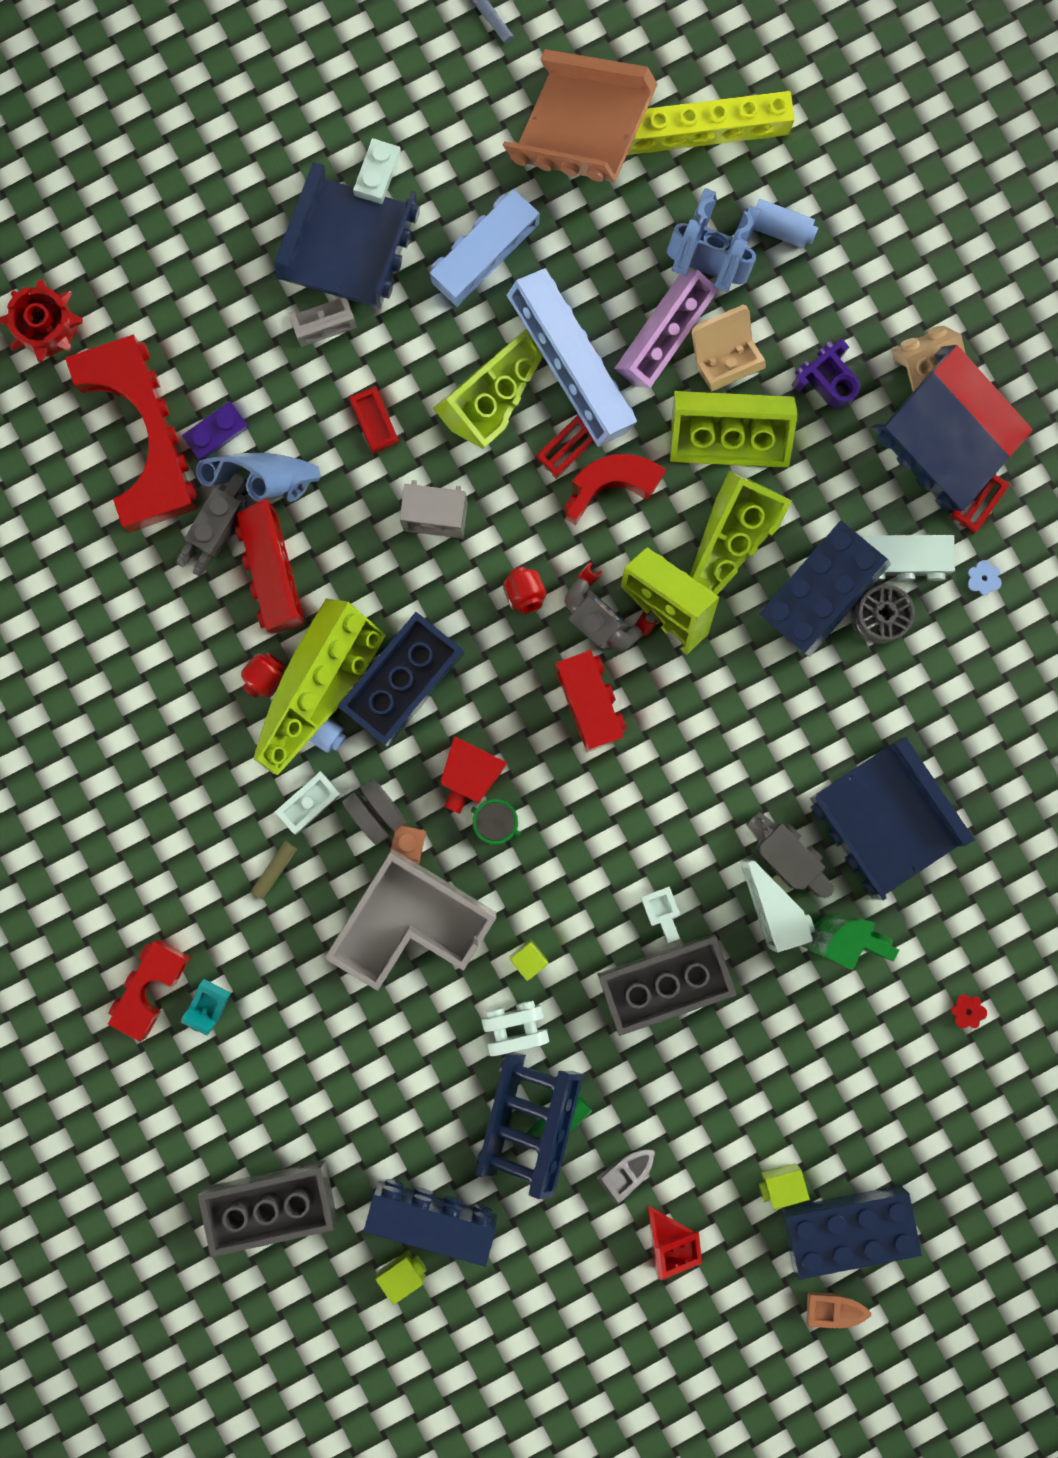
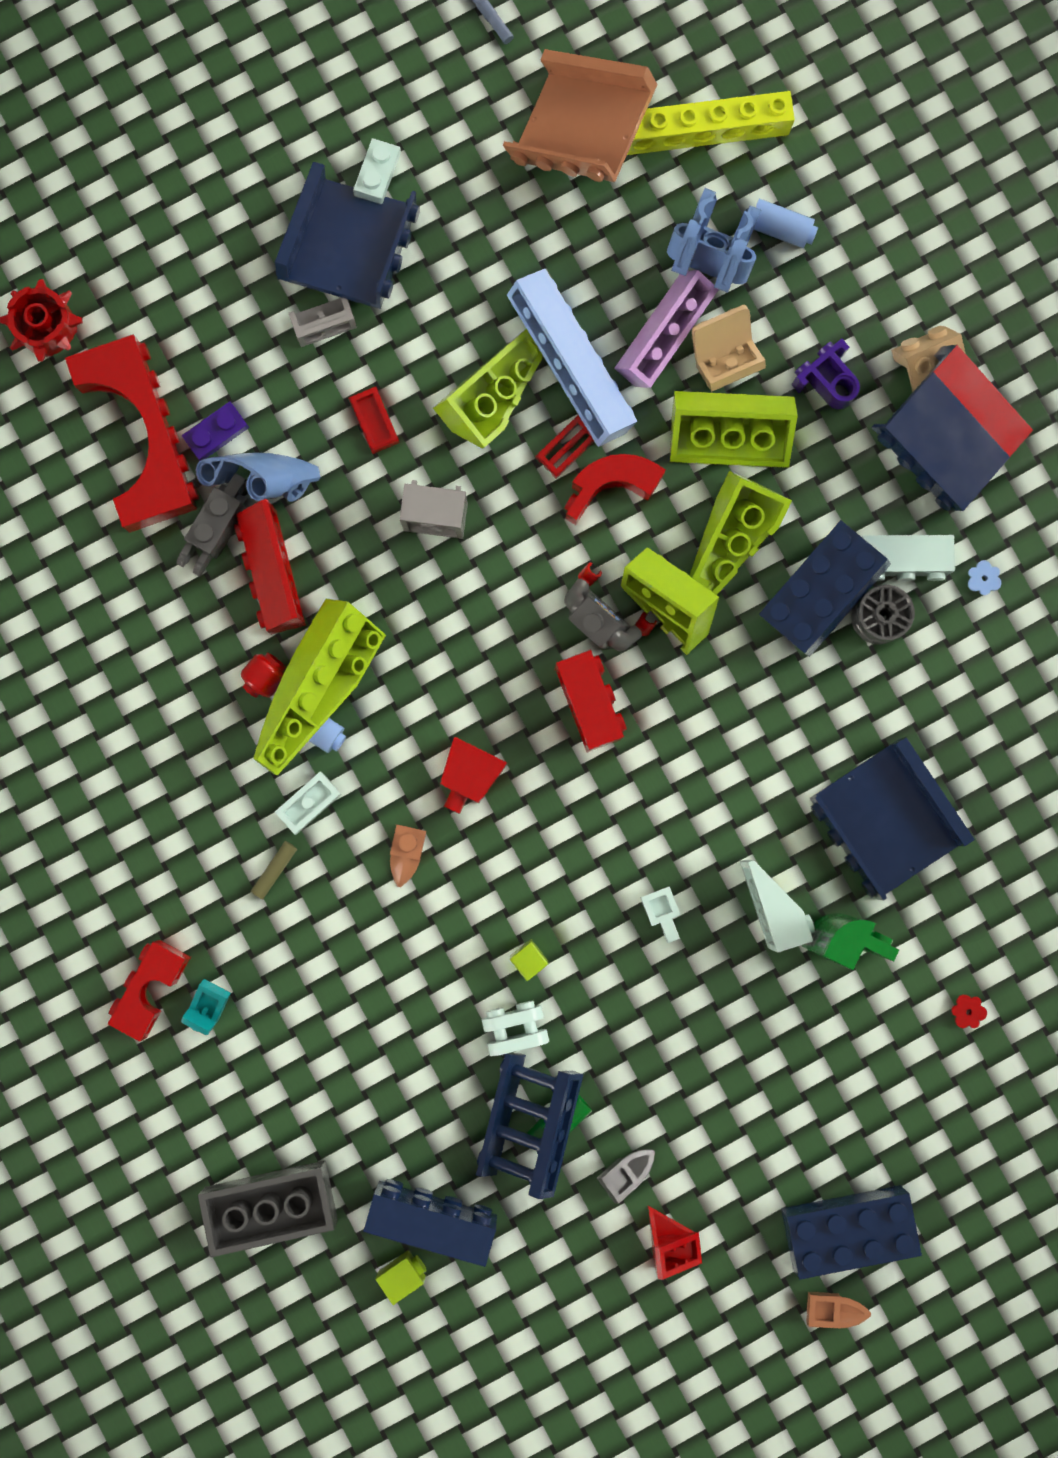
light grey piece [325,849,496,991] -> none
dark blue brick [338,612,465,747] -> none
dark grey wheel [342,778,407,846] -> none
light blue brick [430,189,540,307] -> none
pearl dark grey piece [470,799,521,845] -> none
red head [503,567,547,614] -> none
dark grey brick [597,934,737,1036] -> none
dark grey hinge [746,812,835,899] -> none
lime brick [758,1163,810,1210] -> none
red tile [949,474,1010,535] -> none

